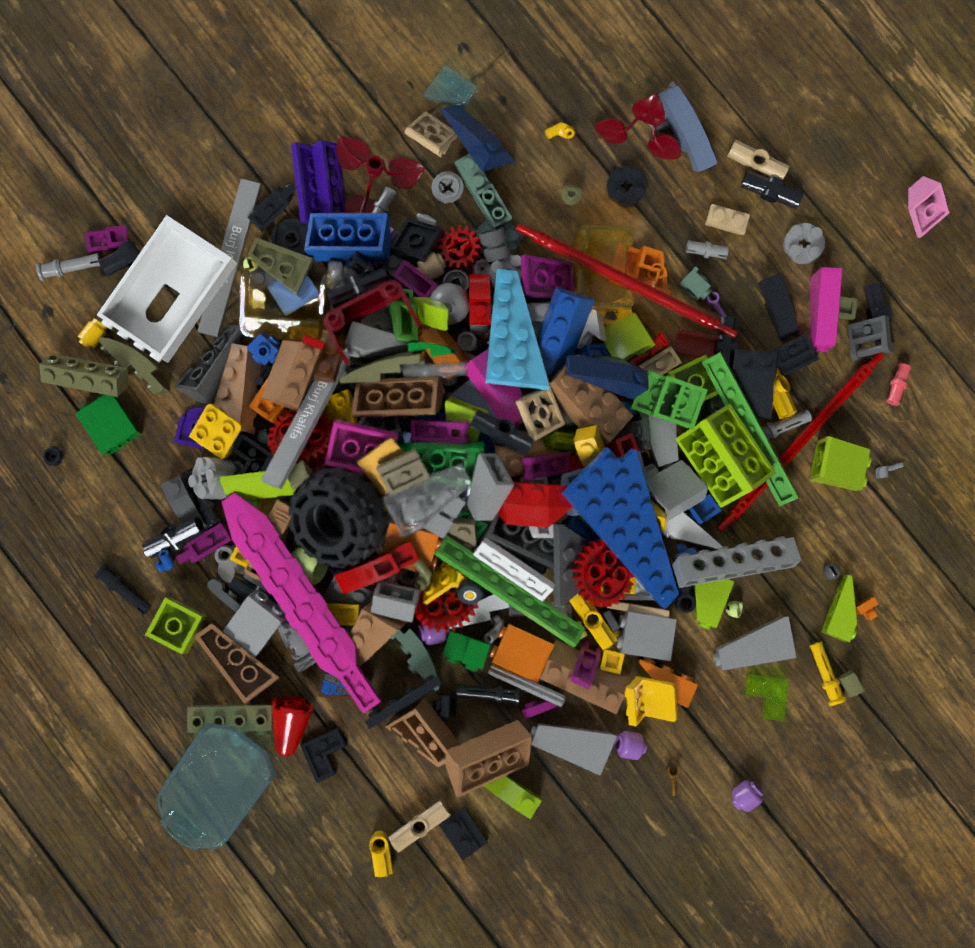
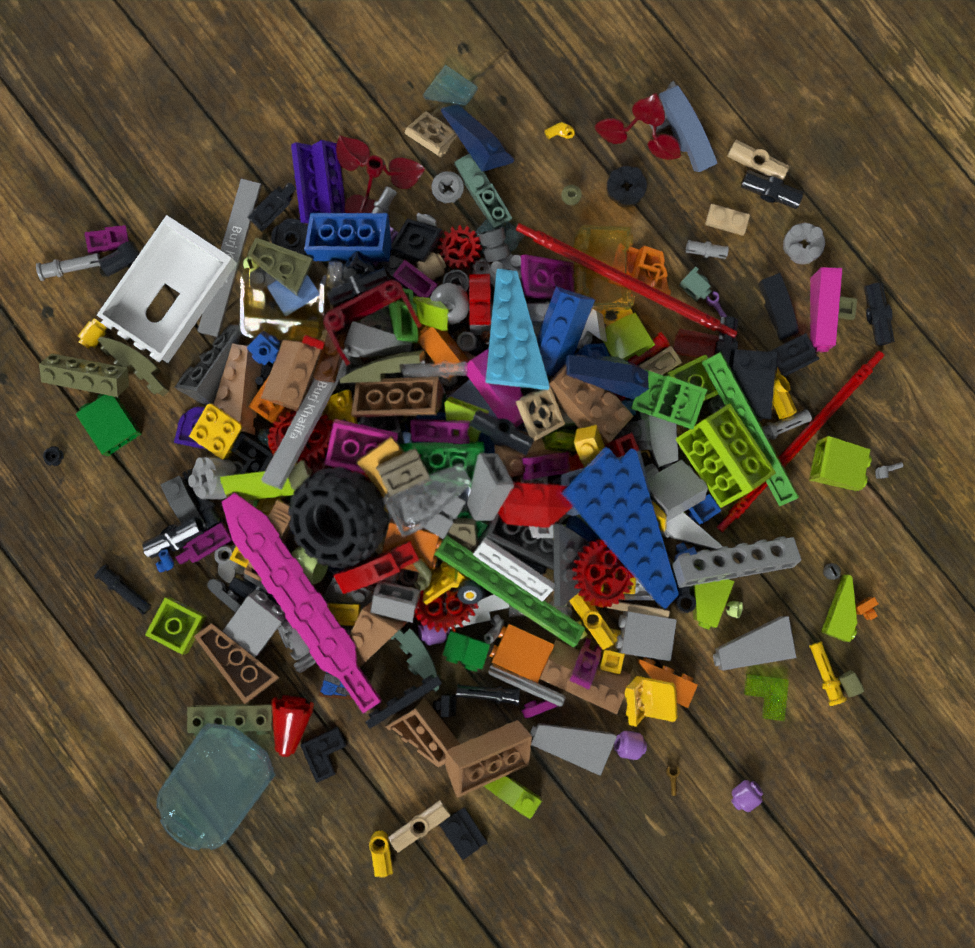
green slope [408,342,456,357] -> none
dark grey tile [603,610,620,632] -> none
dark grey plate [848,315,894,361] -> none
coral pin [886,363,911,406] -> none
bright pink slope [908,176,949,238] -> none

